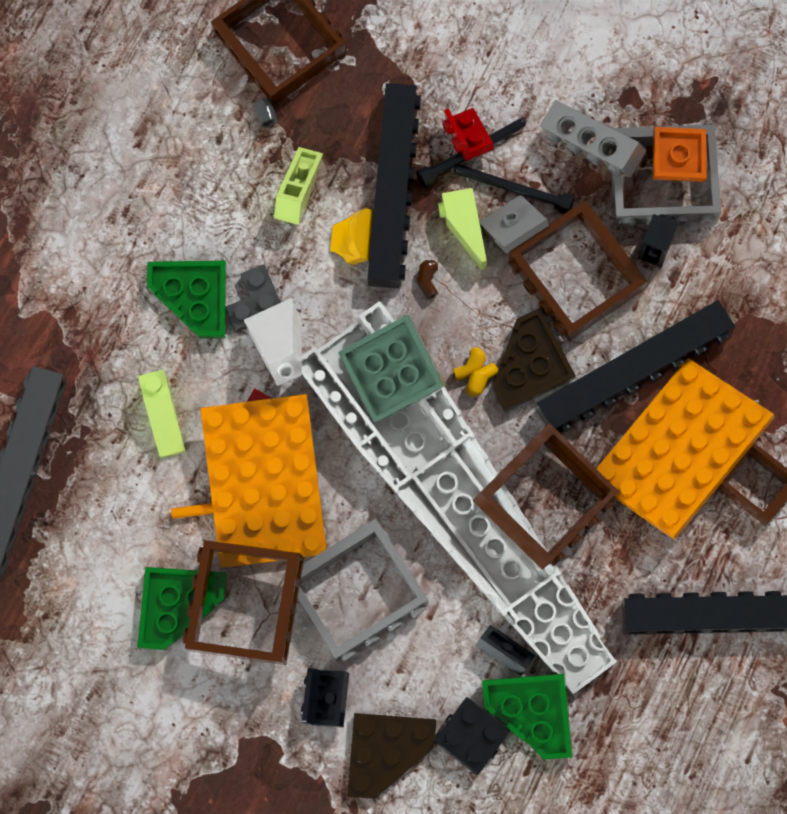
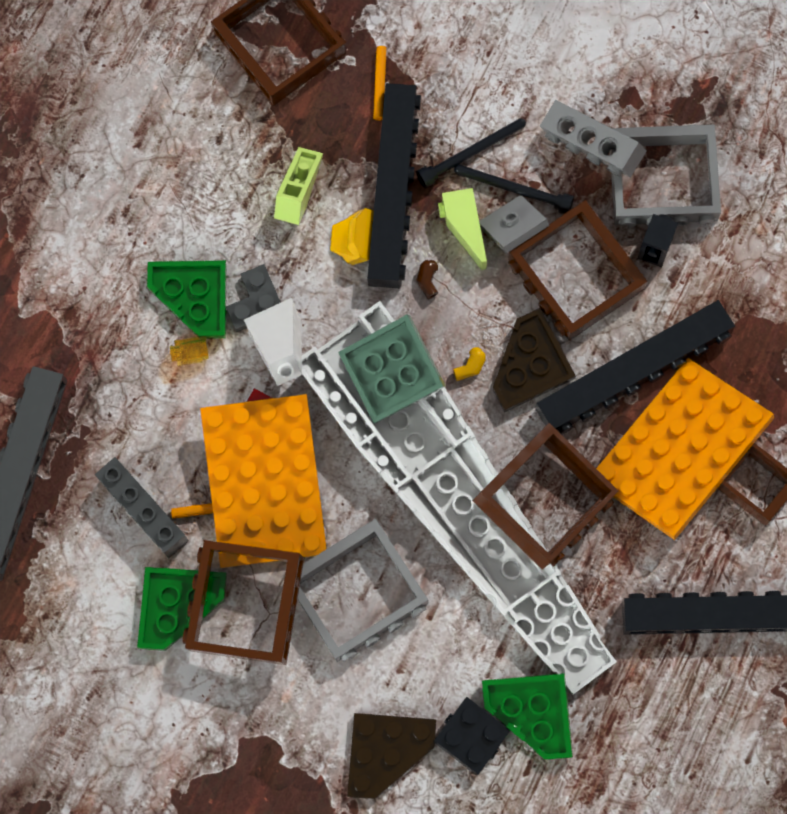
yellowish green slope [138,369,186,458] -> none
dark grey hinge [254,98,278,127] -> none
black bracket [301,668,349,728] -> none
red bracket [442,108,494,161] -> none
yellow arm [465,363,498,397] -> none
black plate [476,625,536,676] -> none
orange plate [653,127,707,182] -> none
none -> dark grey brick [95,457,189,559]
none -> clear yellow brick [170,337,209,366]
none -> light orange bar [373,46,387,121]

